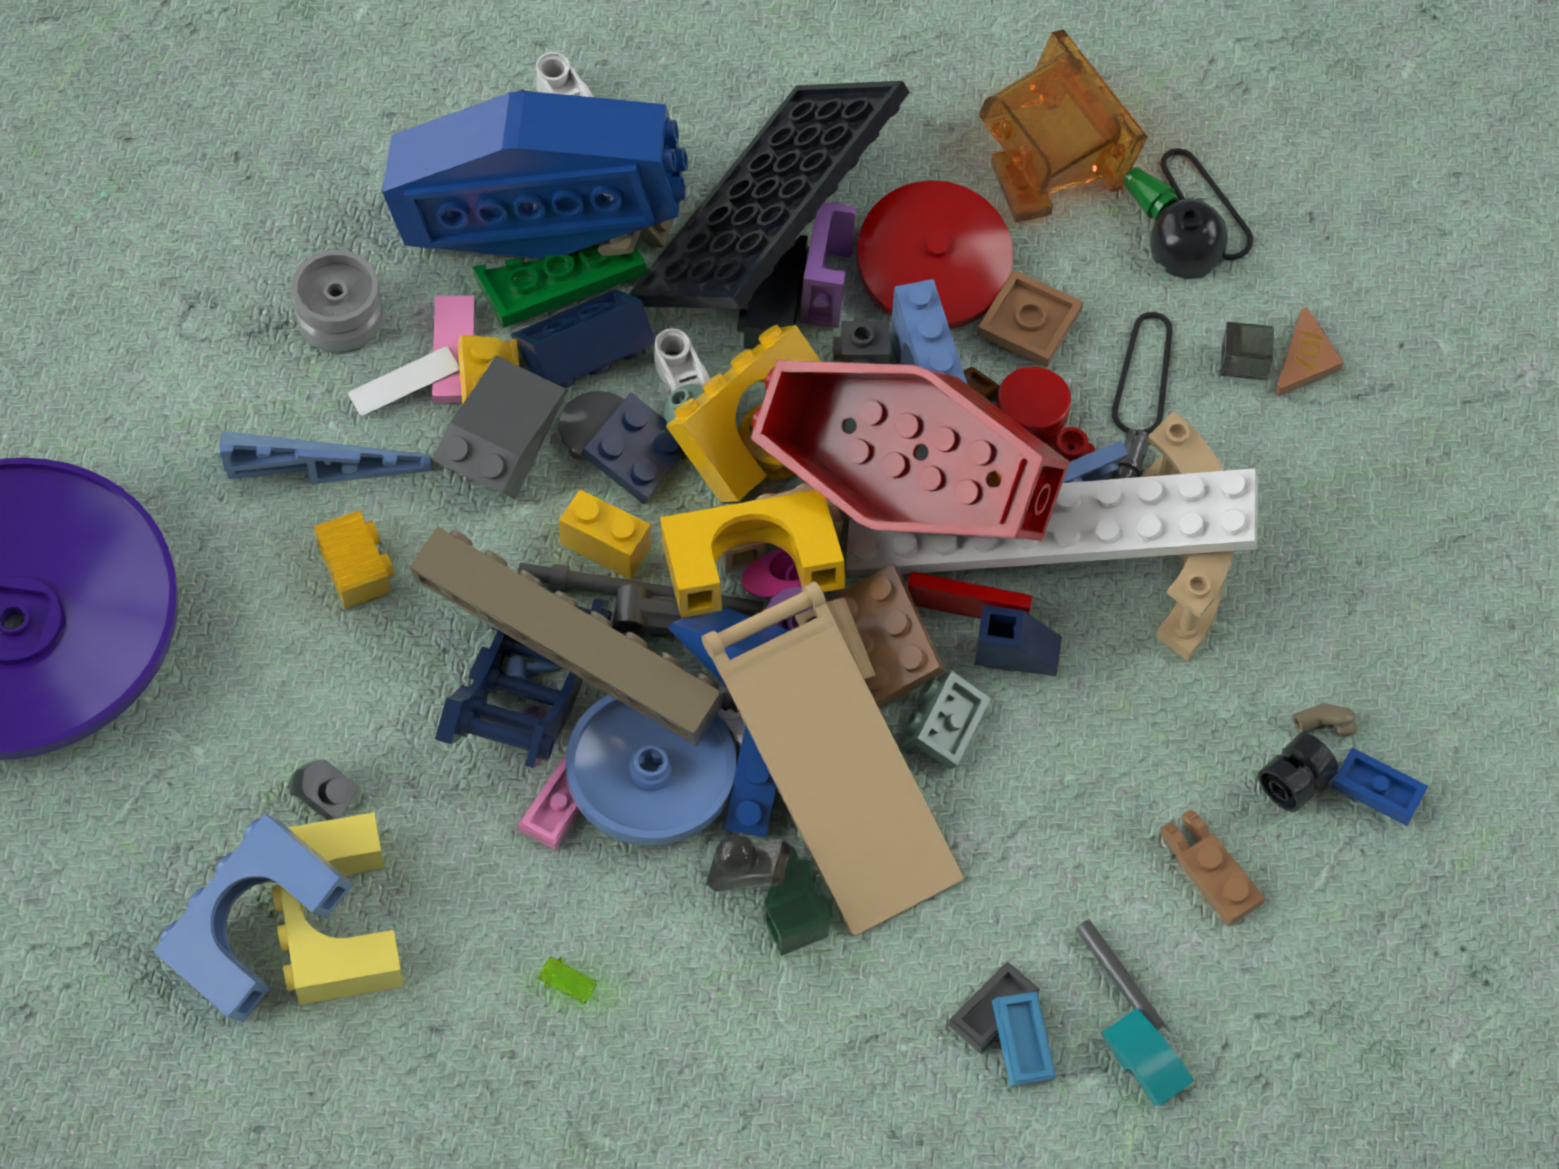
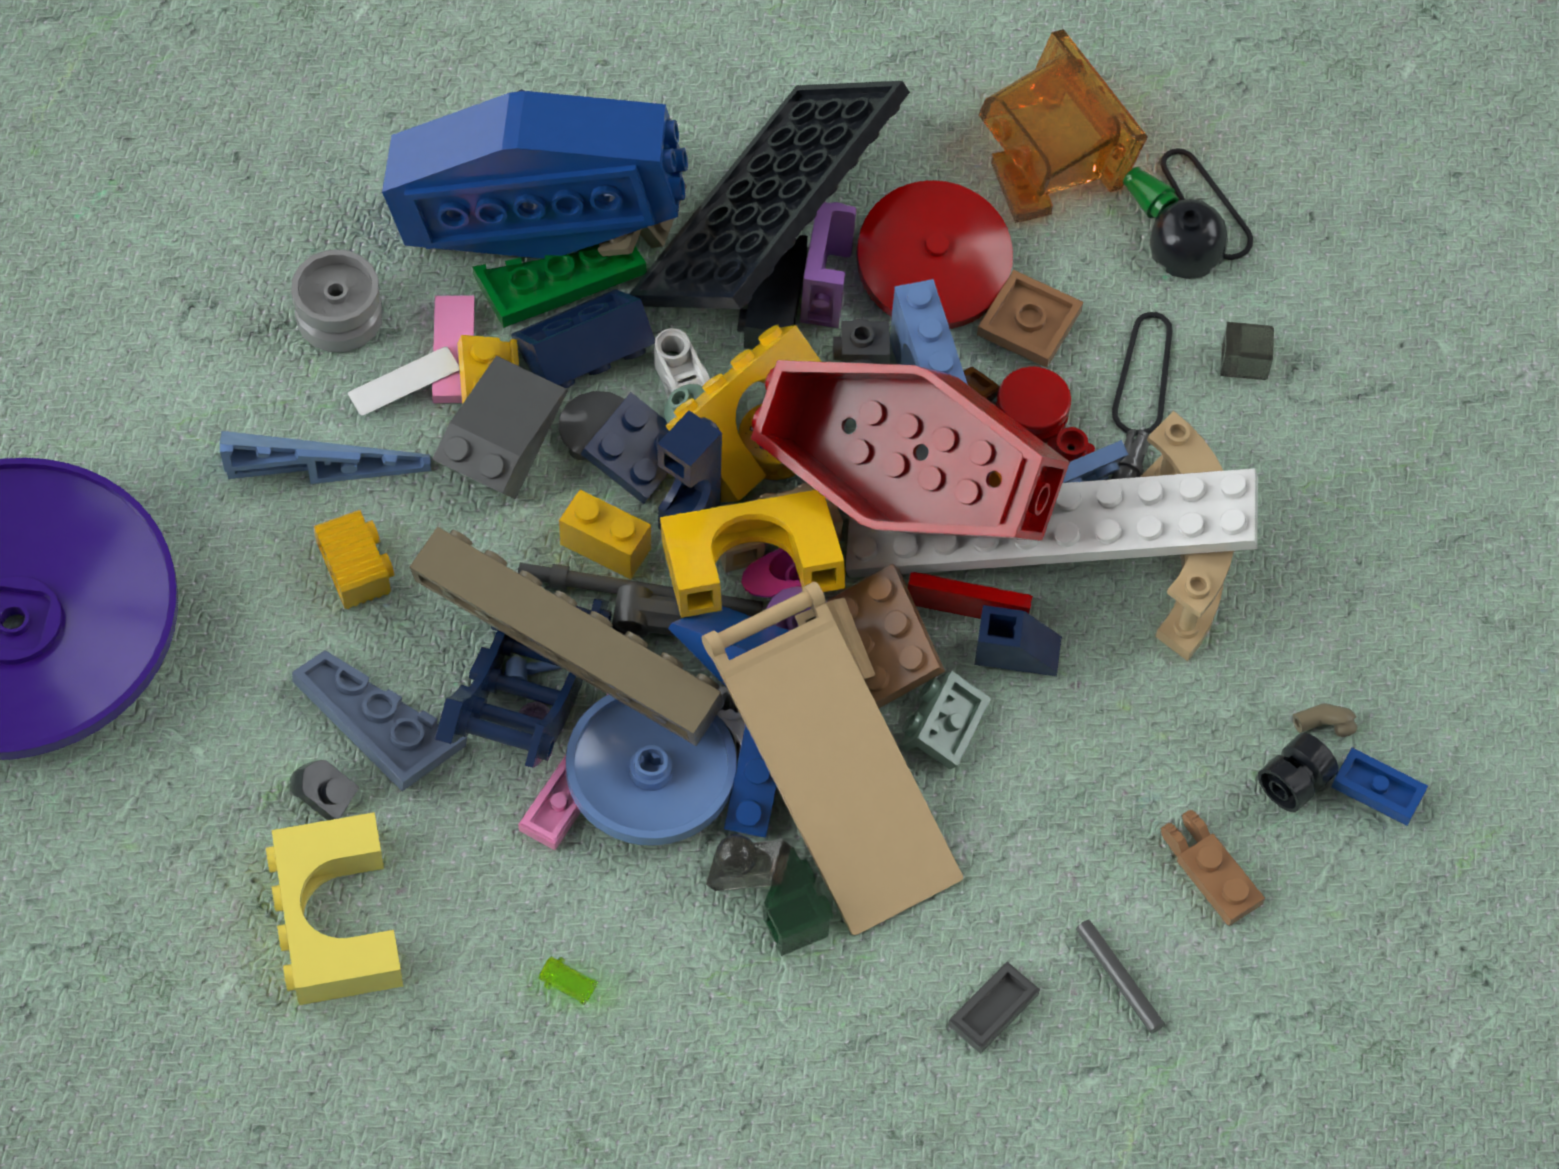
medium blue arch [153,814,354,1022] -> none
white piece [536,52,593,97] -> none
dark azure tile [992,991,1056,1087] -> none
teal slope [1100,1008,1194,1106] -> none
nougat tile [1275,307,1344,396] -> none
none -> sand blue wing [292,650,467,791]
none -> dark blue arch [657,410,722,530]

